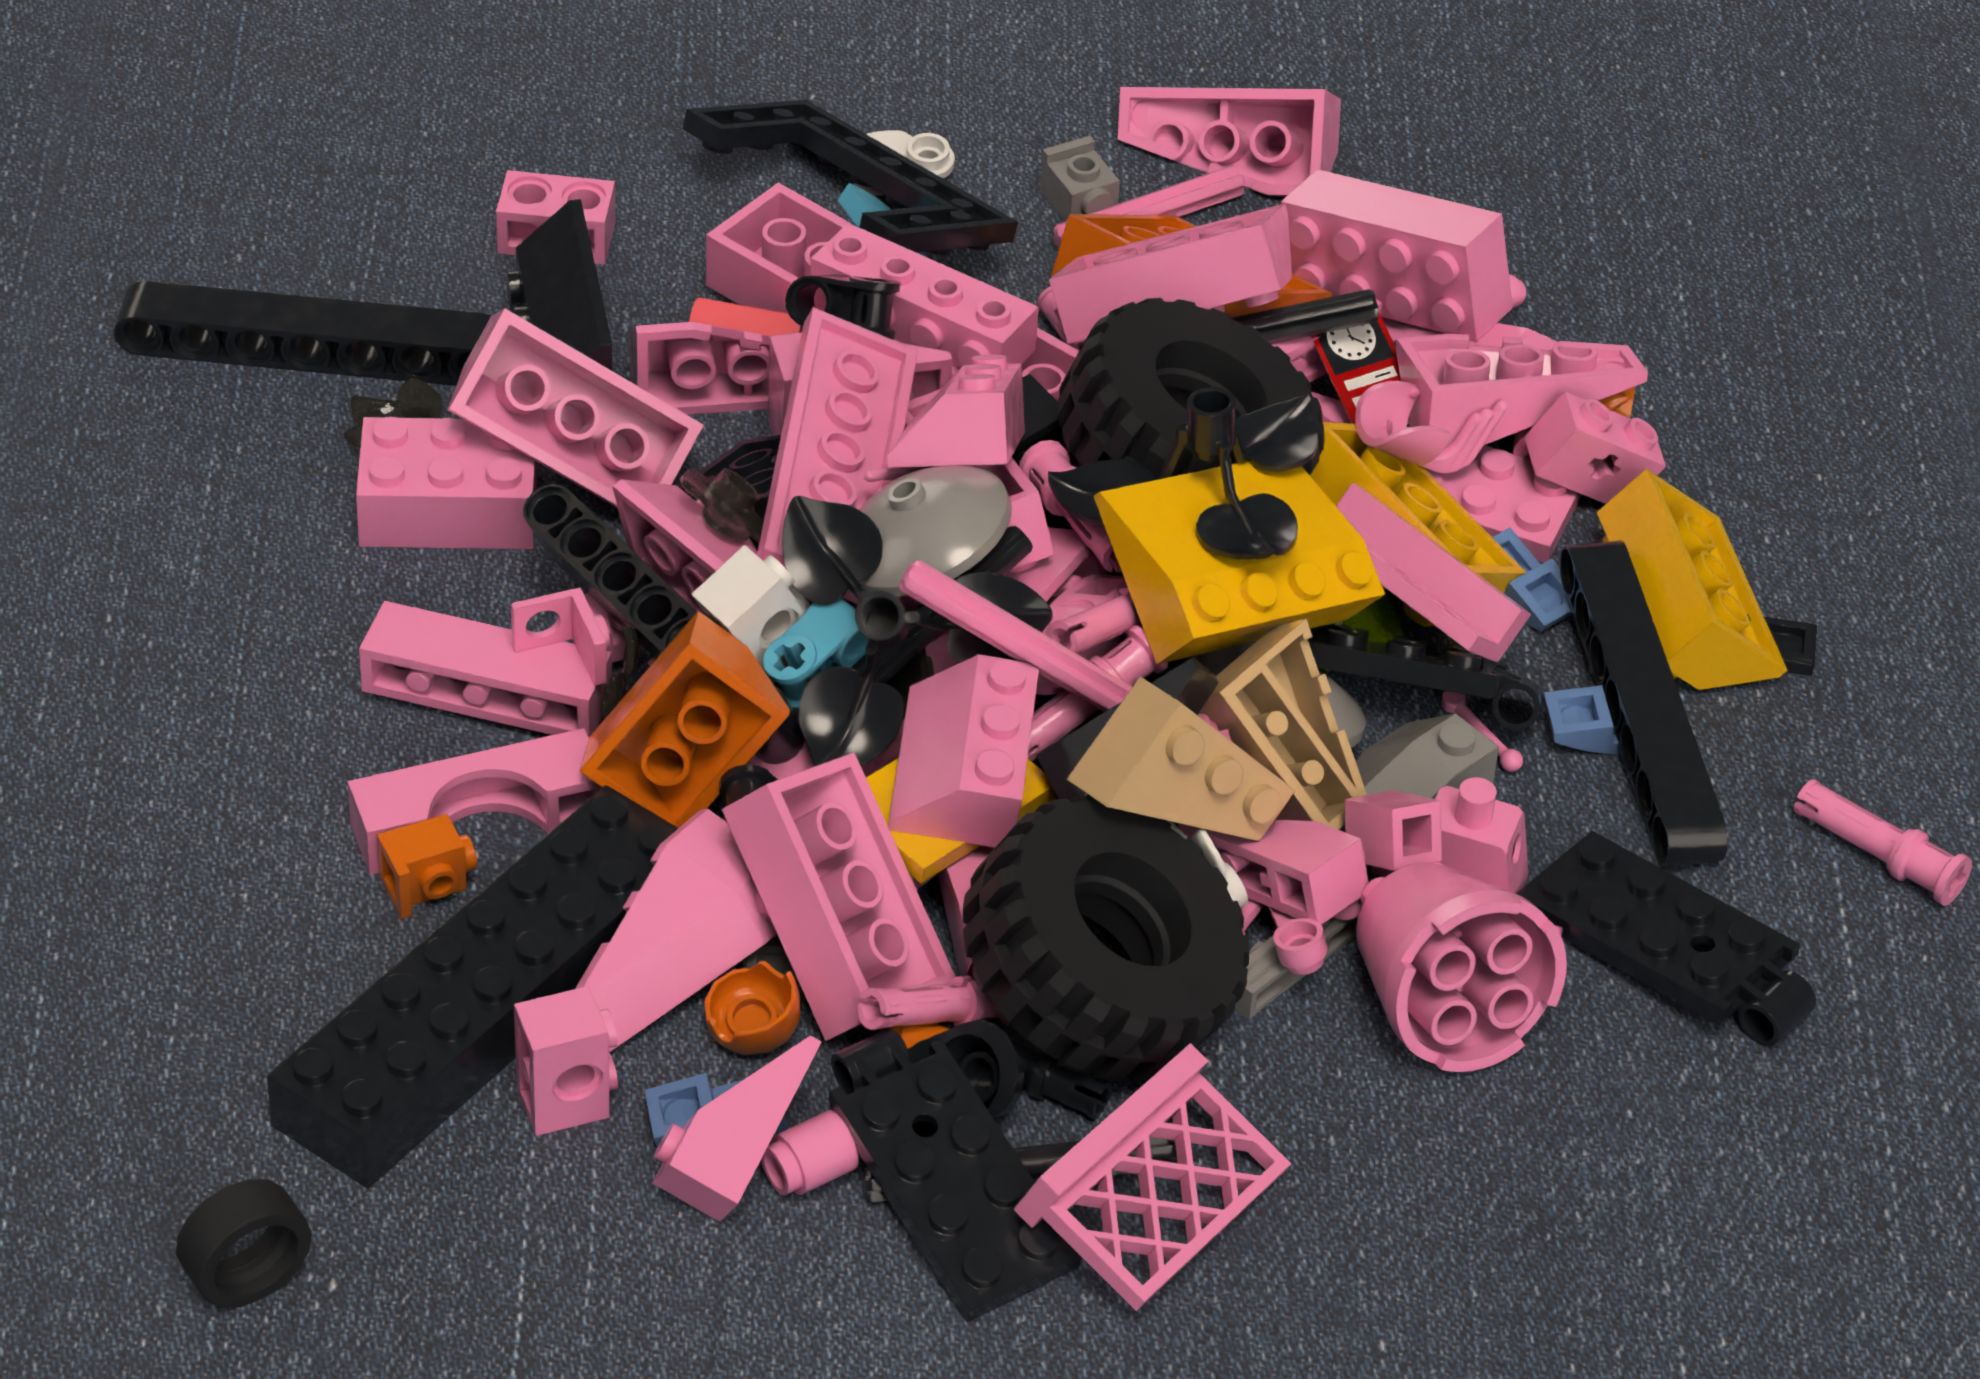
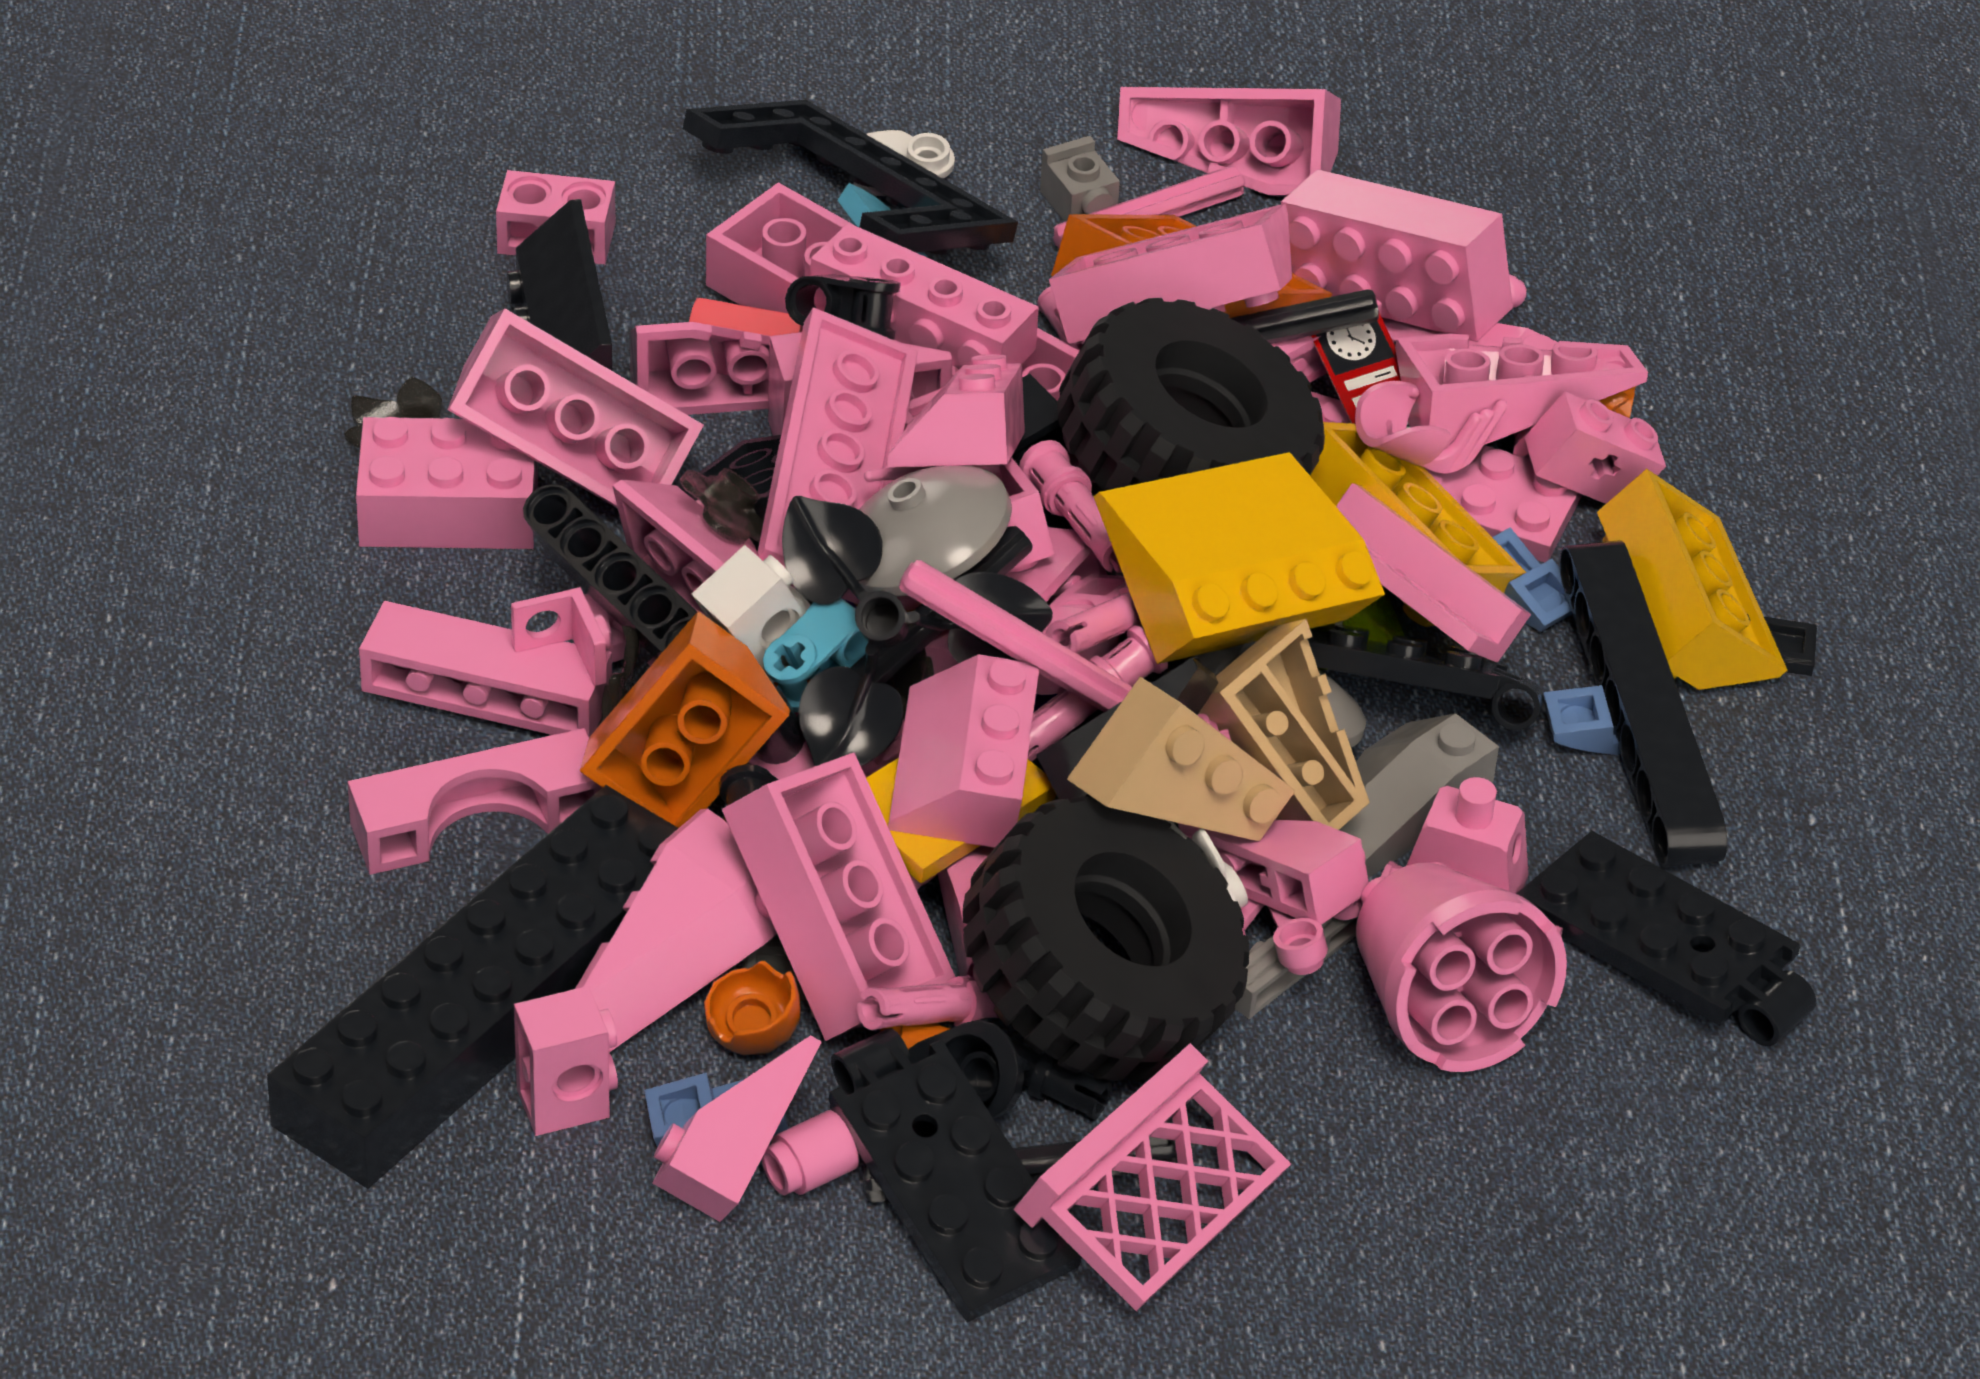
black beam [114,281,491,386] -> none
black tyre [176,1179,312,1307] -> none
orange brick [377,813,478,919] -> none
black plant [1048,387,1318,560] -> none
bright pink brick [1345,790,1442,876] -> none
bright pink hinge [1441,691,1523,772] -> none
bright pink pin [1794,779,1972,906] -> none

